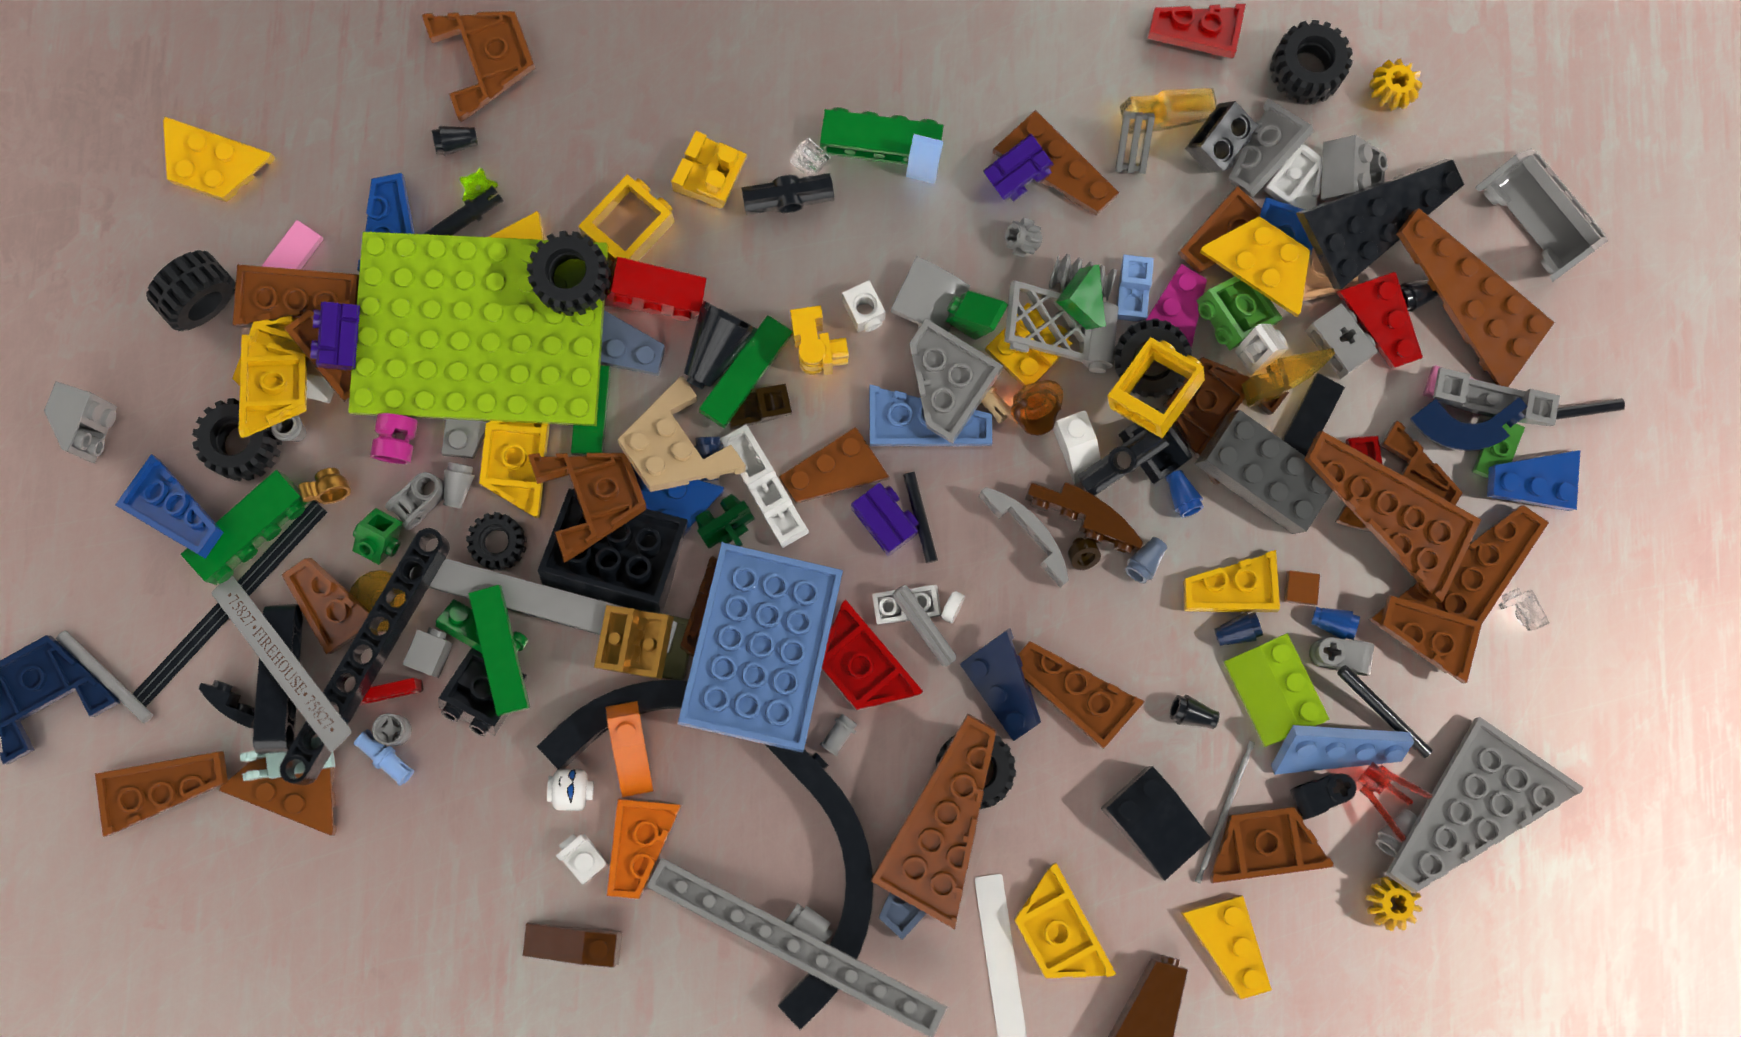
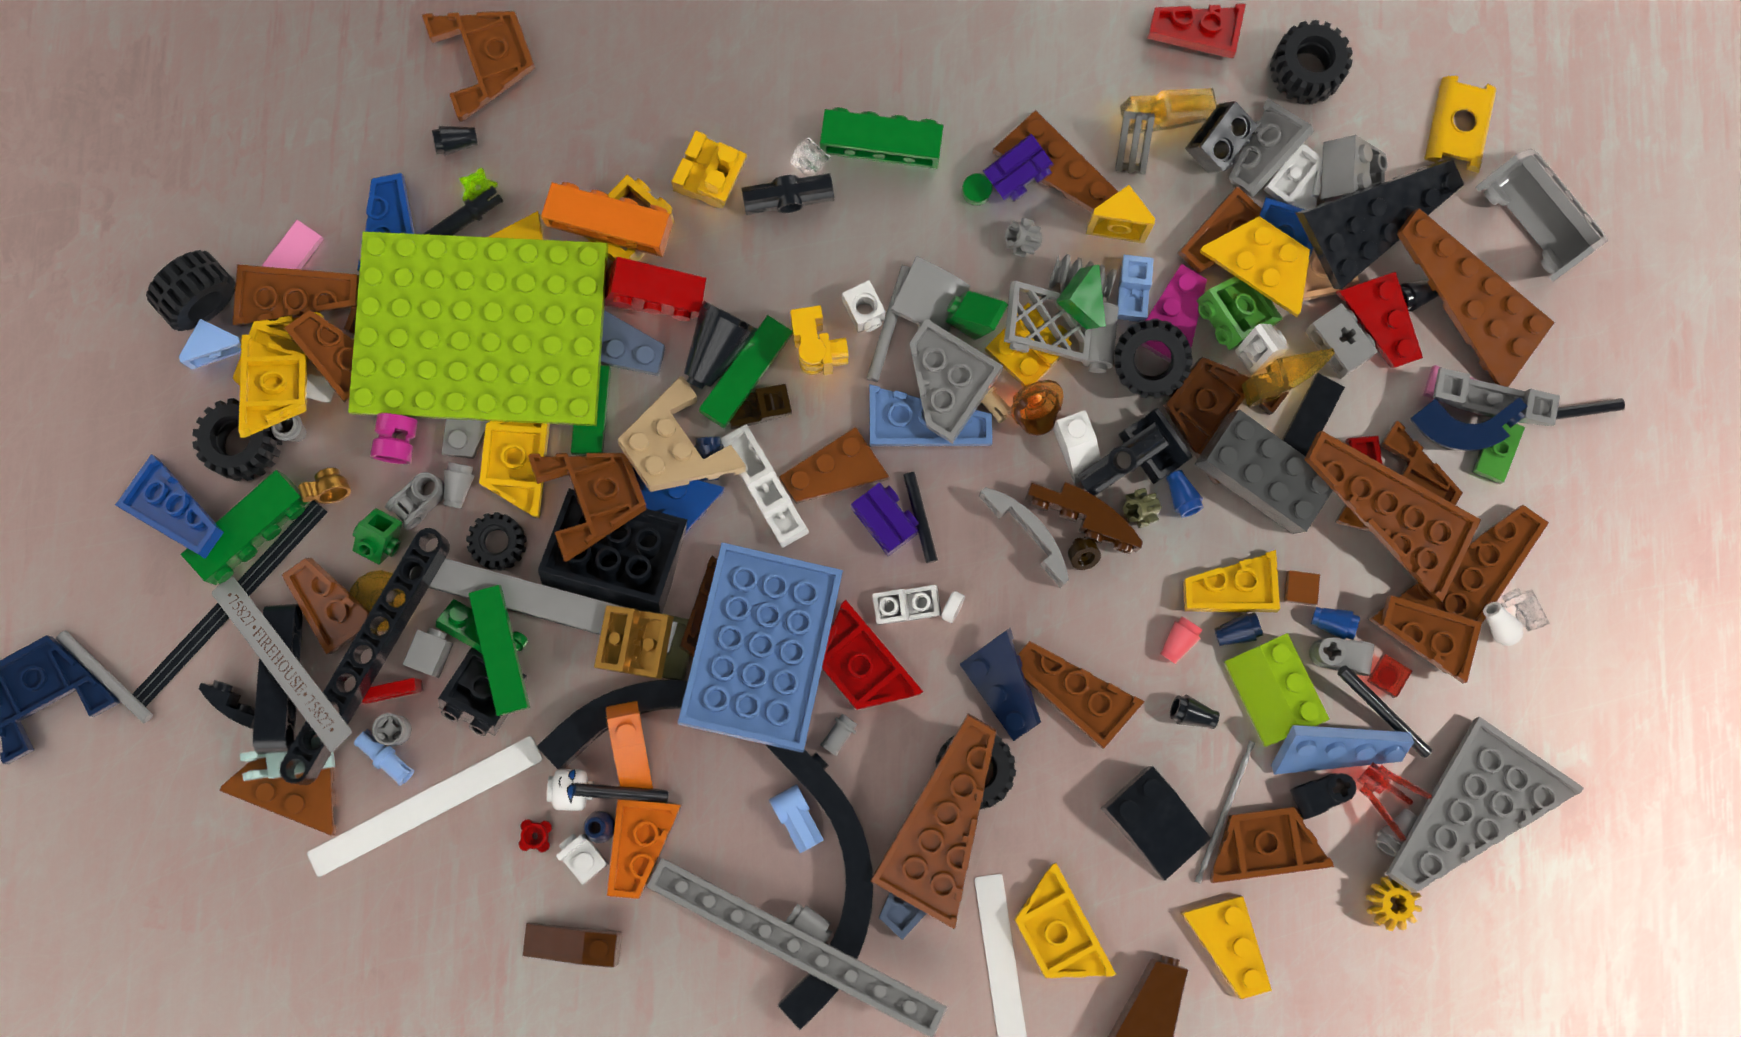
light grey slope [44,382,117,463] -> none
dark orange wing [95,751,228,837] -> none
yellow wing [163,117,275,202] -> none
dark purple brick [310,301,360,371] -> none
black tyre [527,231,611,316] -> none
dark green hips [695,494,755,549] -> none
light grey axle [893,585,956,667] -> none
light blue slope [906,134,943,184] -> none
yellow window [1107,337,1205,439] -> none
sand blue cone [1125,537,1167,584] -> none
yellow gear [1369,58,1423,112] -> none
blue wing [1487,450,1581,511] -> none
none -> light blue slope [179,319,241,369]
none -> white sticker [307,736,542,877]
none -> red plate [518,819,552,852]
none -> orange brick [541,182,673,257]
none -> black bar [573,783,668,803]
none -> dark blue cone [584,811,615,843]
none -> light blue piece [769,784,824,853]
none -> light grey bar [867,265,911,382]
none -> green tile [962,173,992,205]
none -> yellow slope [1086,185,1155,243]
none -> olive gear [1122,488,1162,528]
none -> coral cone [1160,616,1202,664]
none -> clear red plate [1367,654,1412,698]
none -> yellow piece [1424,76,1497,173]
none -> white cone [1483,602,1523,646]

